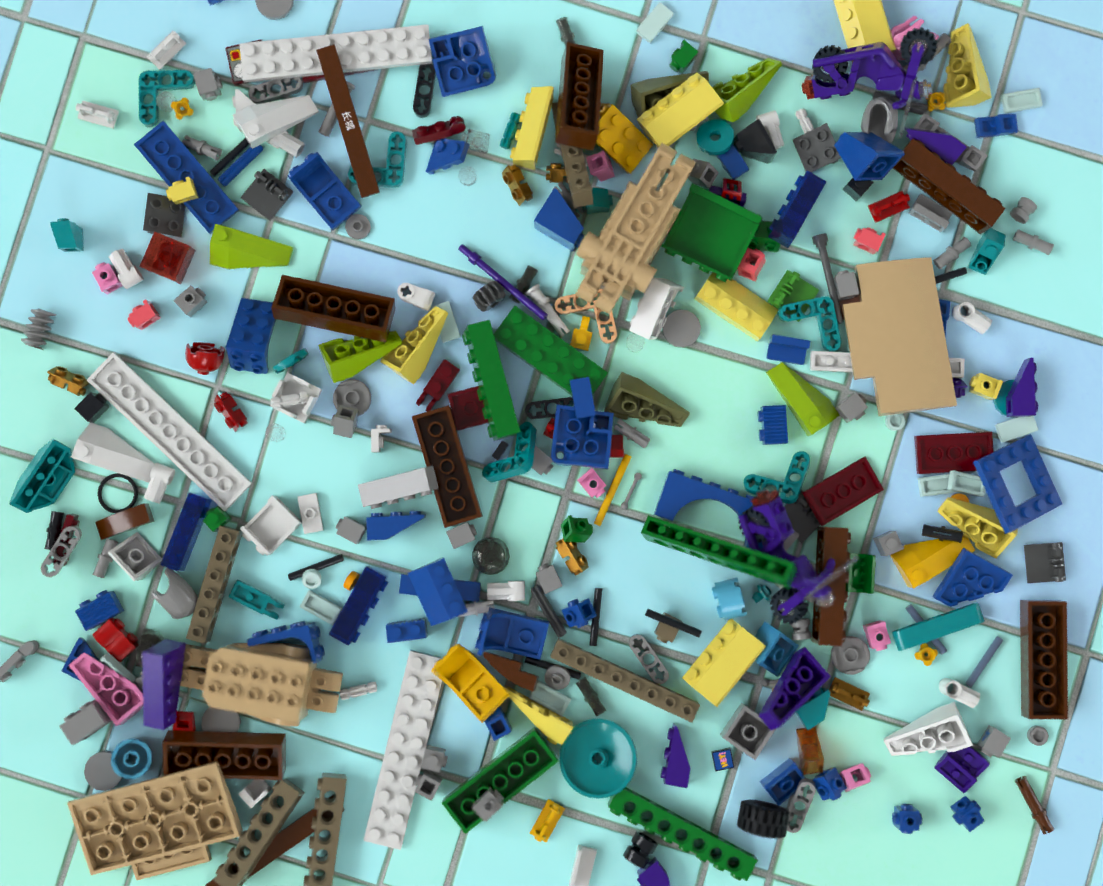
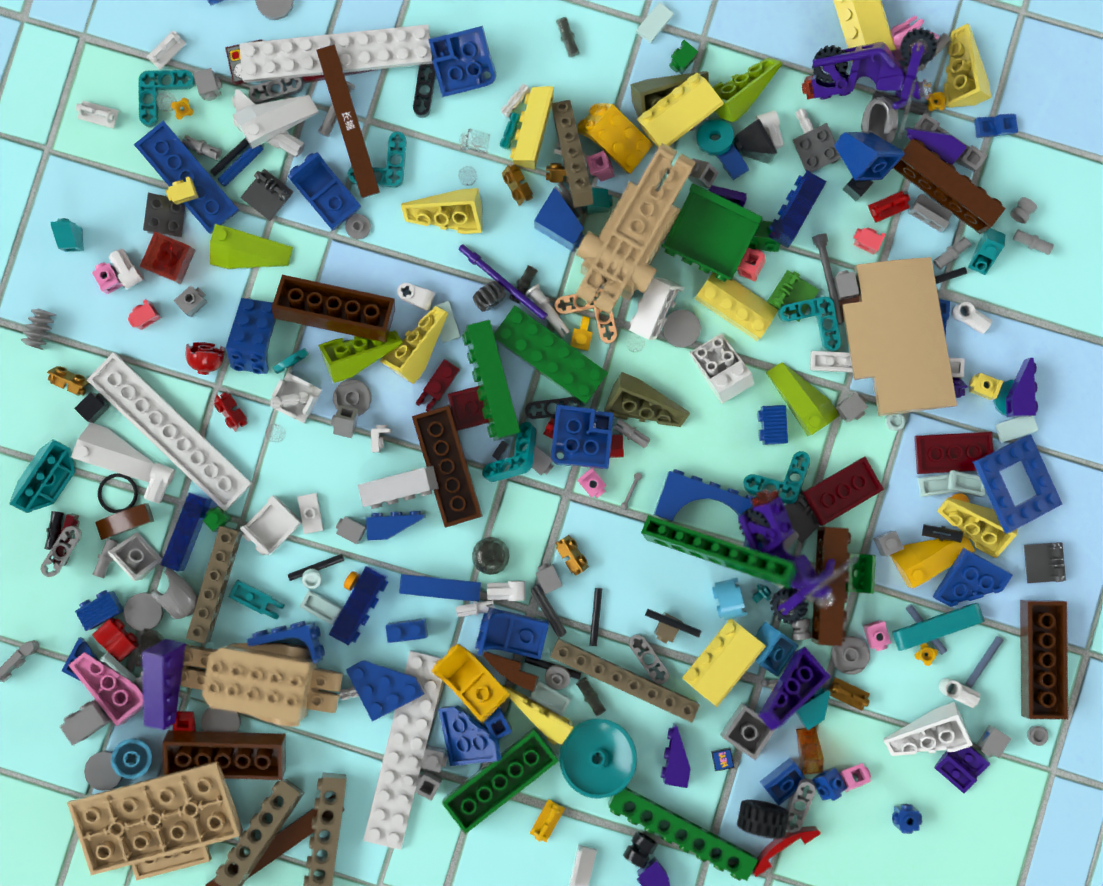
white panel [238,779,272,808] -> none
blue slope [408,557,468,626] -> none
dark red hinge [412,116,466,145] -> none
blue wing [426,138,470,175] -> none
light grey brick [446,522,477,549] -> none
light grey brick [472,788,504,823] -> none
reddish brown brick [555,42,604,151] -> none
green brick [561,515,593,543] -> none
blue brick [562,598,597,628] -> none
blue tile [569,377,596,419] -> none
yellow bar [594,454,631,526] -> none
red tile [721,178,742,201] -> none
blue panel [766,334,811,365] -> none
blue brick [950,795,985,833] -> none
light aqua tile [1000,87,1043,114] -> none
reddish brown pin [1014,776,1054,834] -> none
none -> light grey tile [124,592,164,631]
none -> blue plate [346,660,425,722]
none -> light yellow wedge [401,188,483,234]
none -> blue plate [438,705,502,766]
none -> white axle [501,84,530,118]
none -> white slope [689,333,754,404]
none -> red slope [752,826,821,877]

